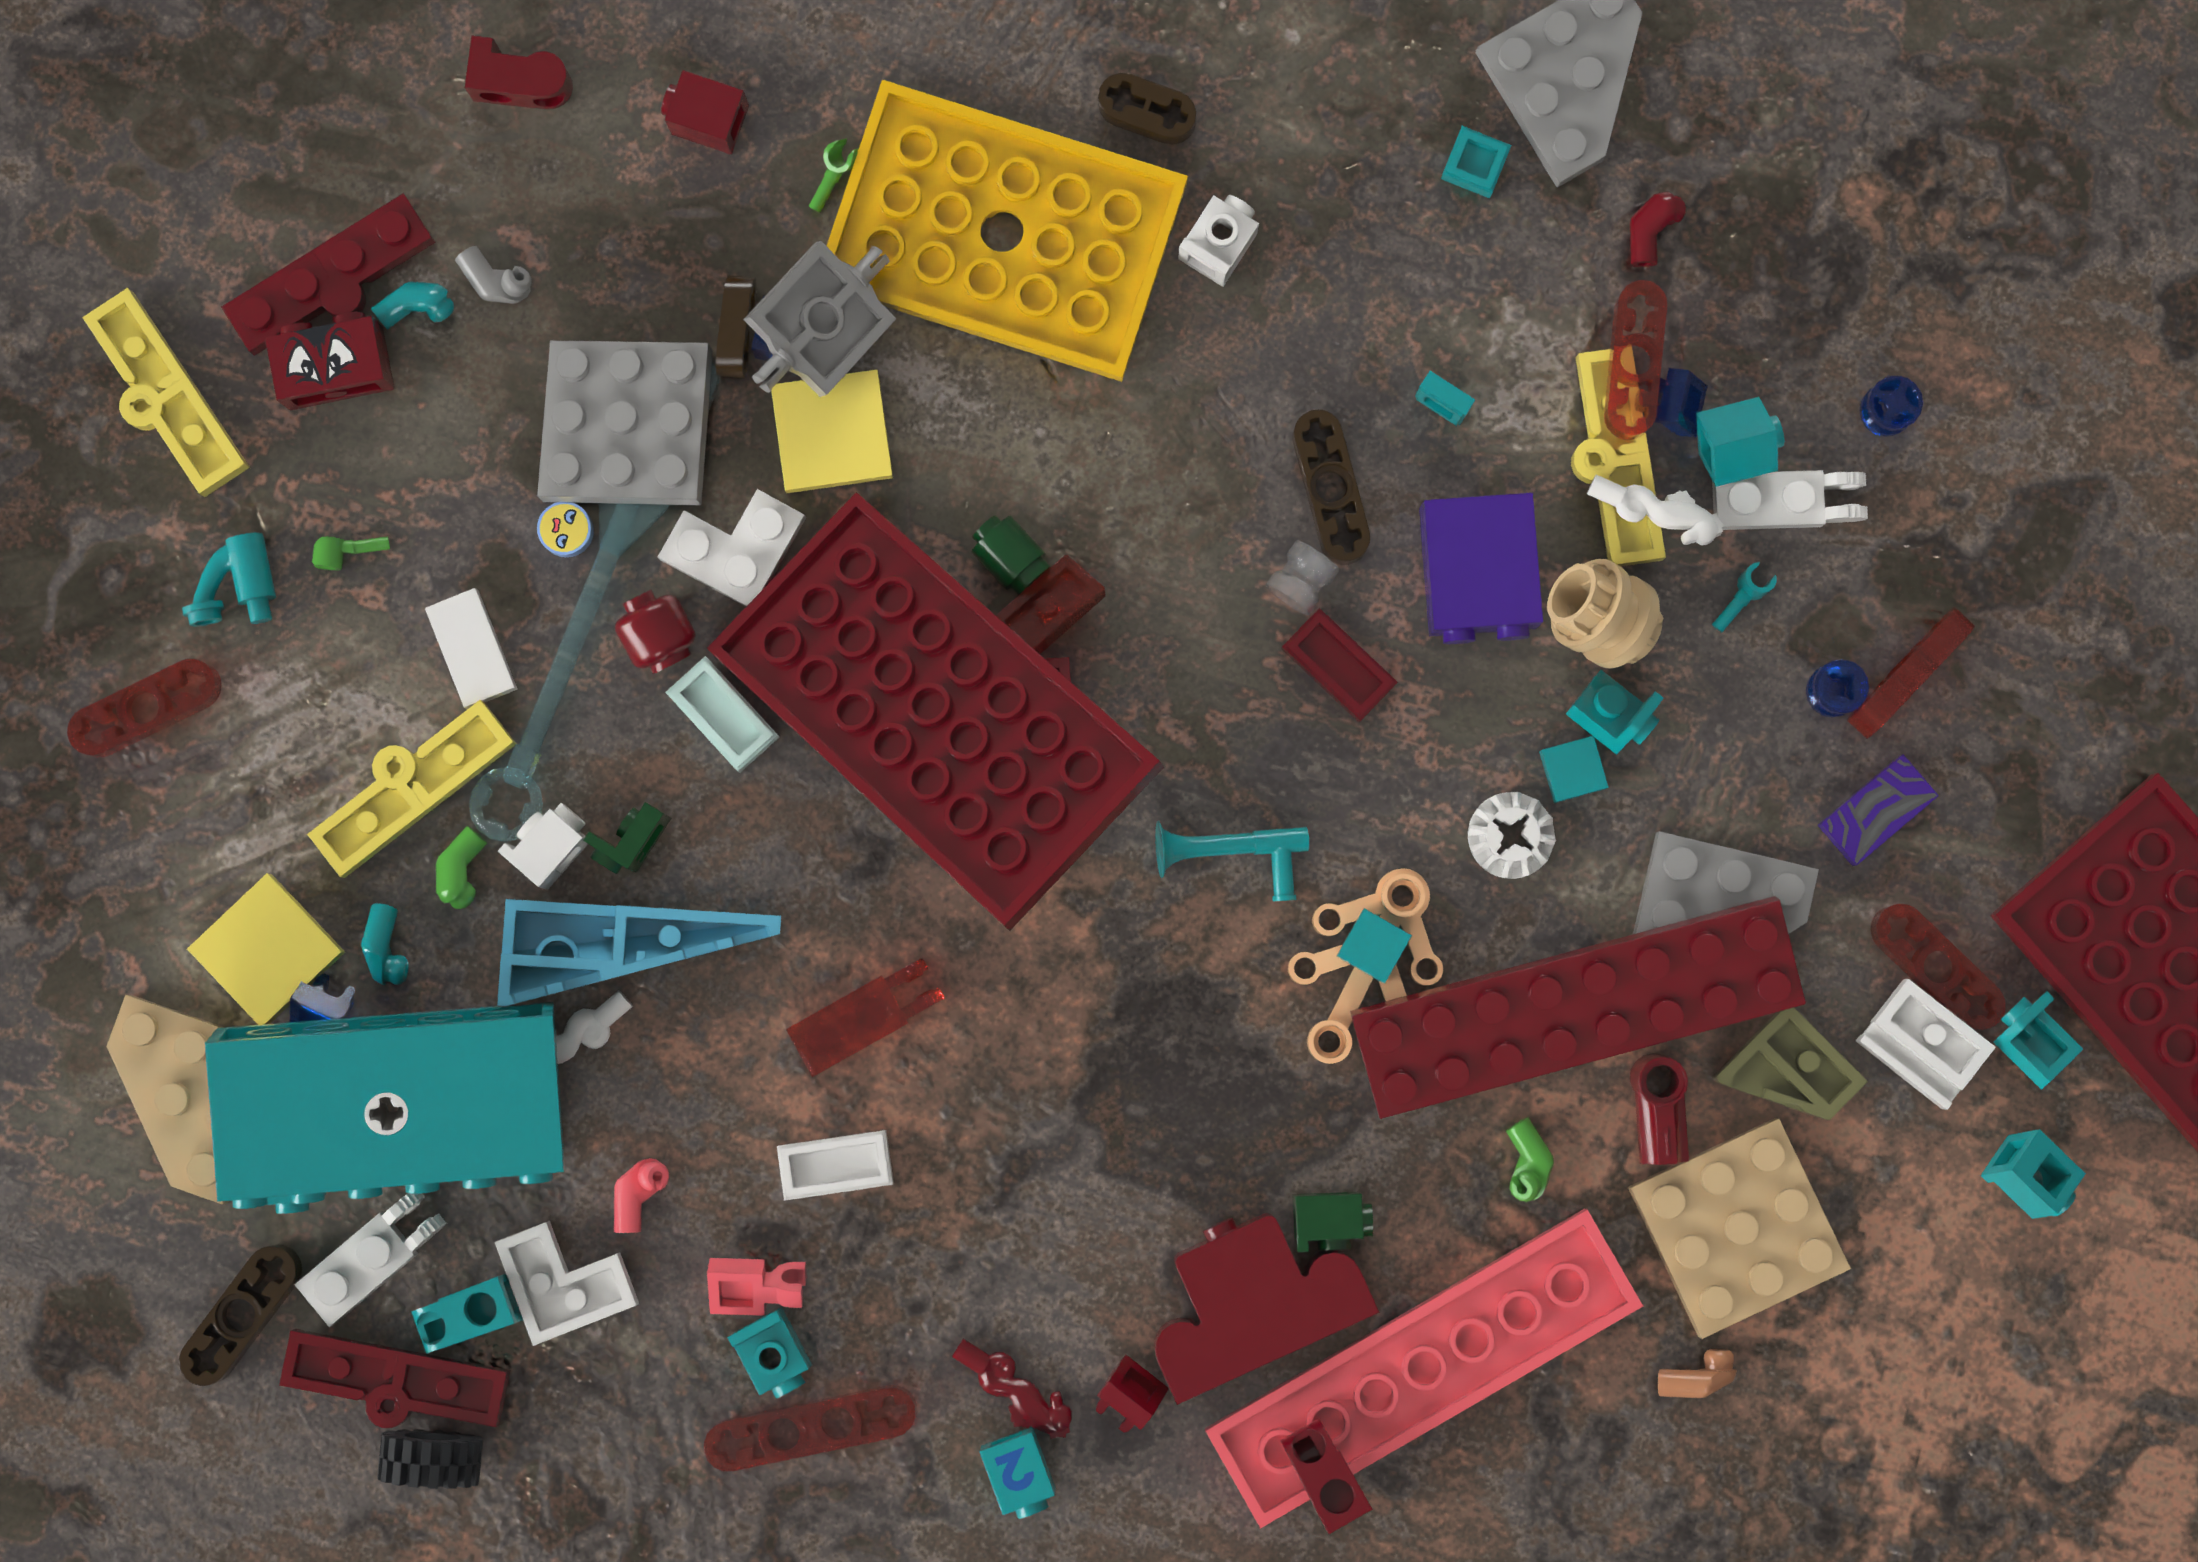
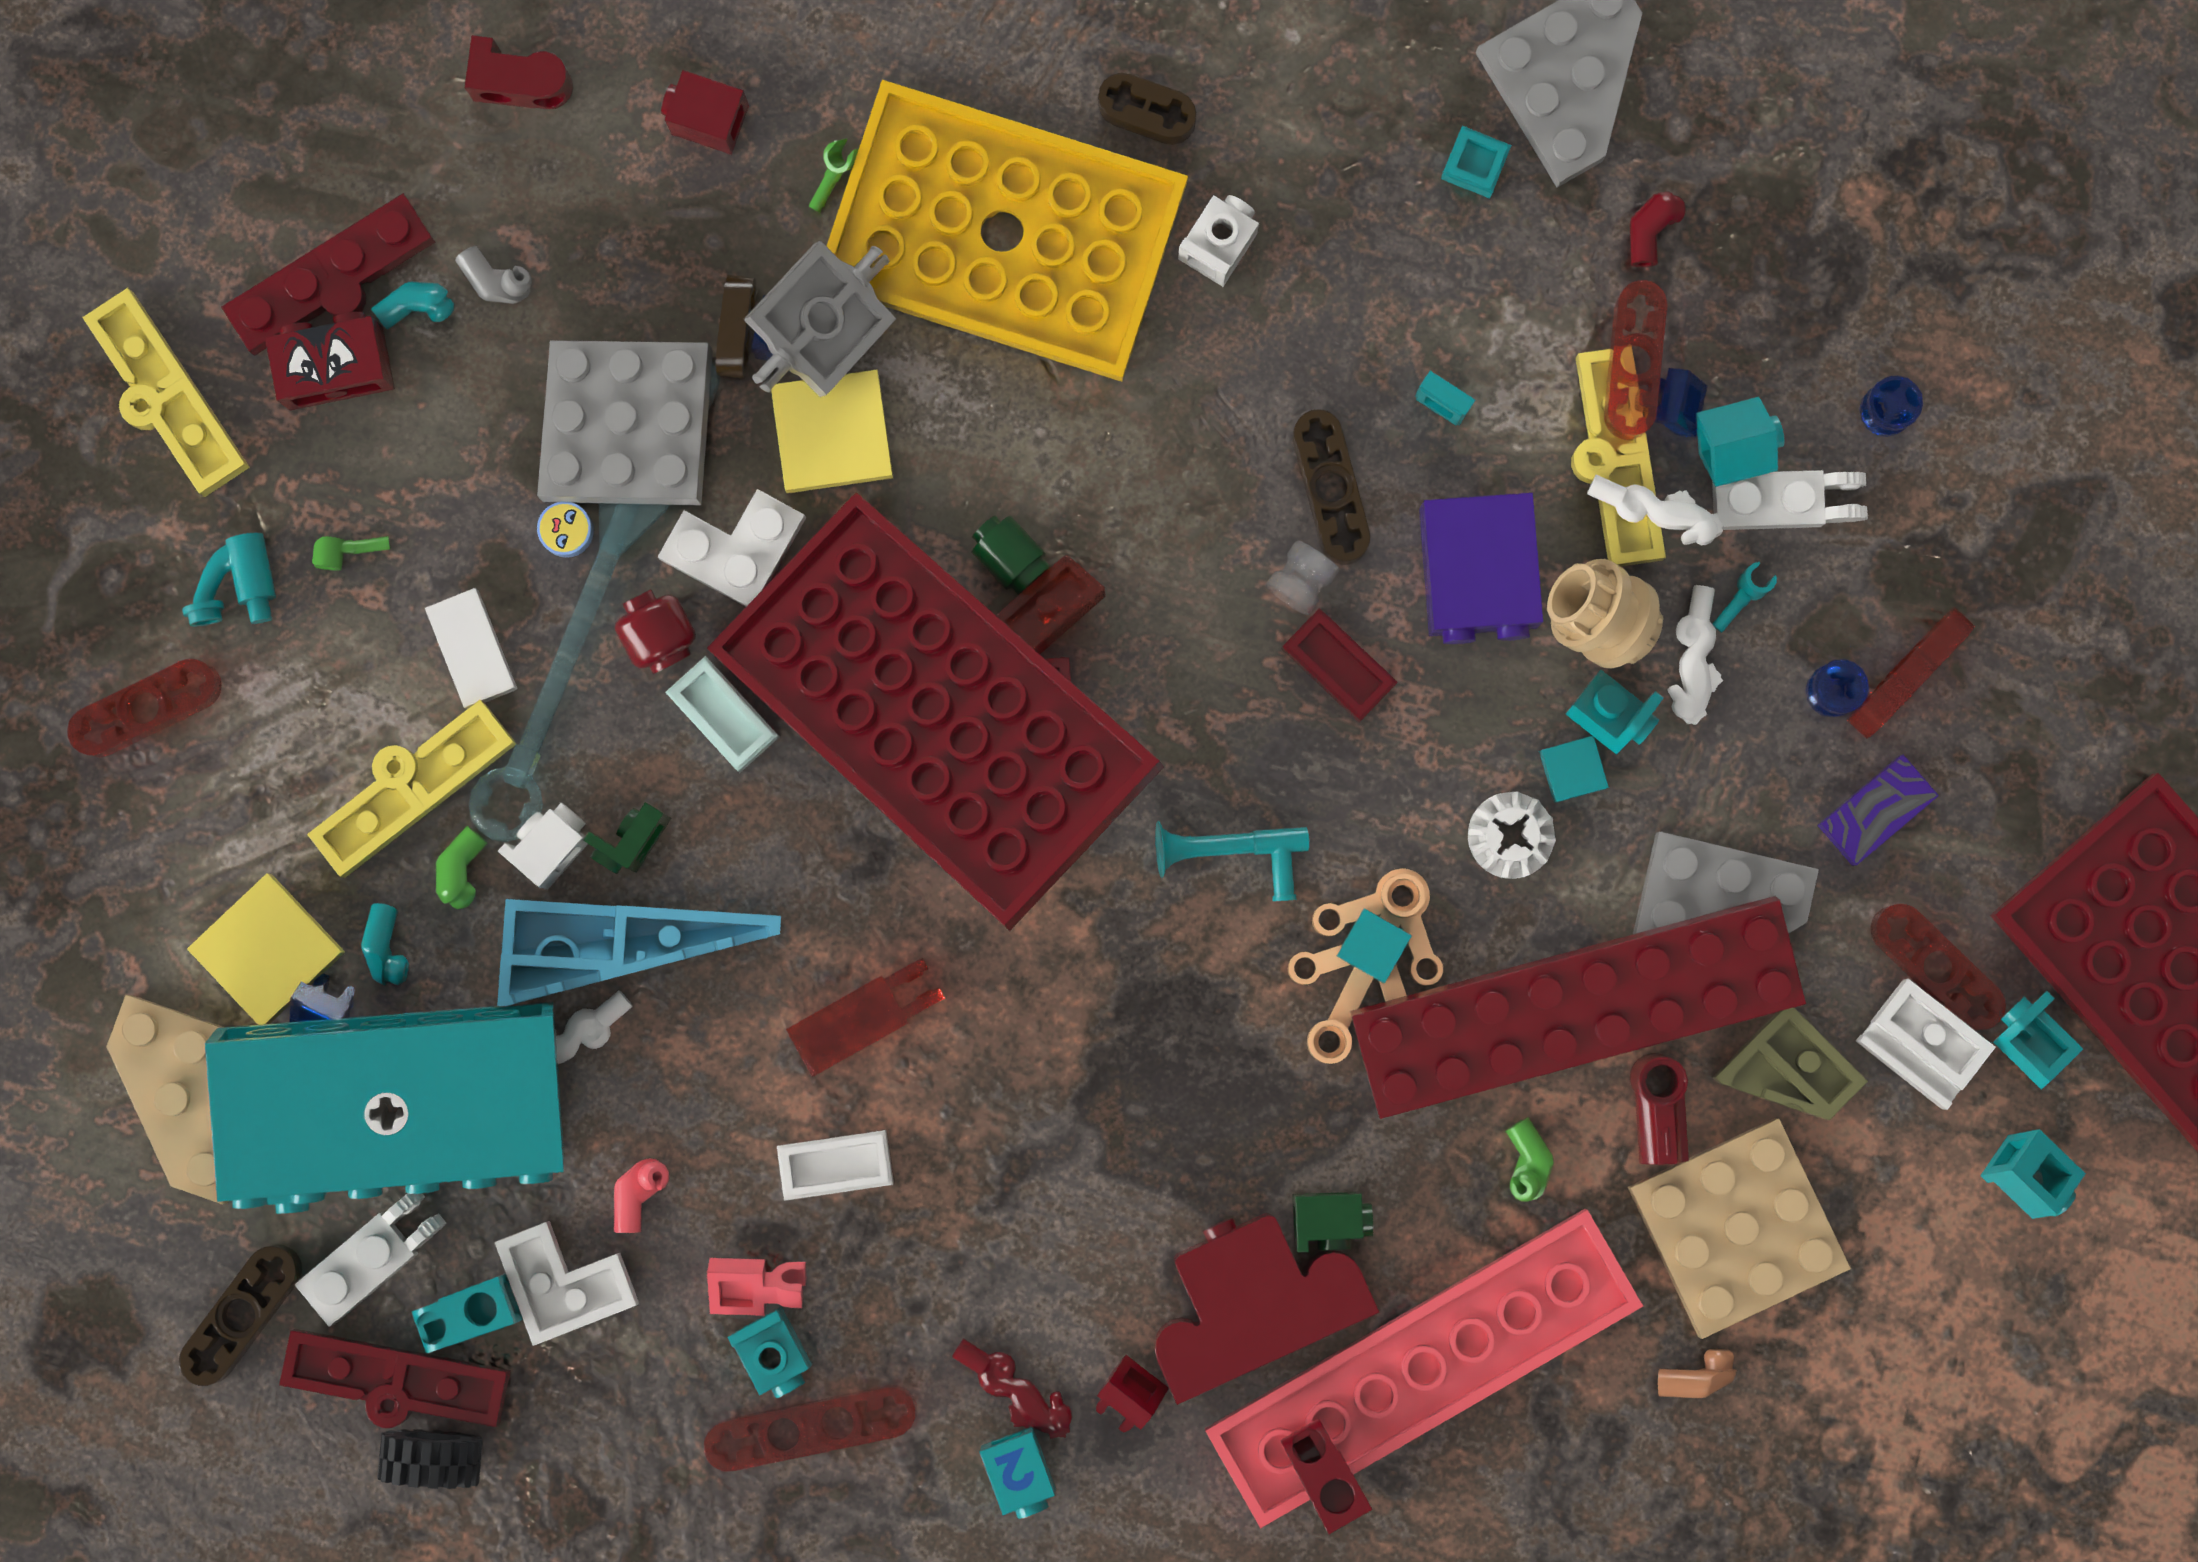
none -> white animal [1667,585,1723,725]

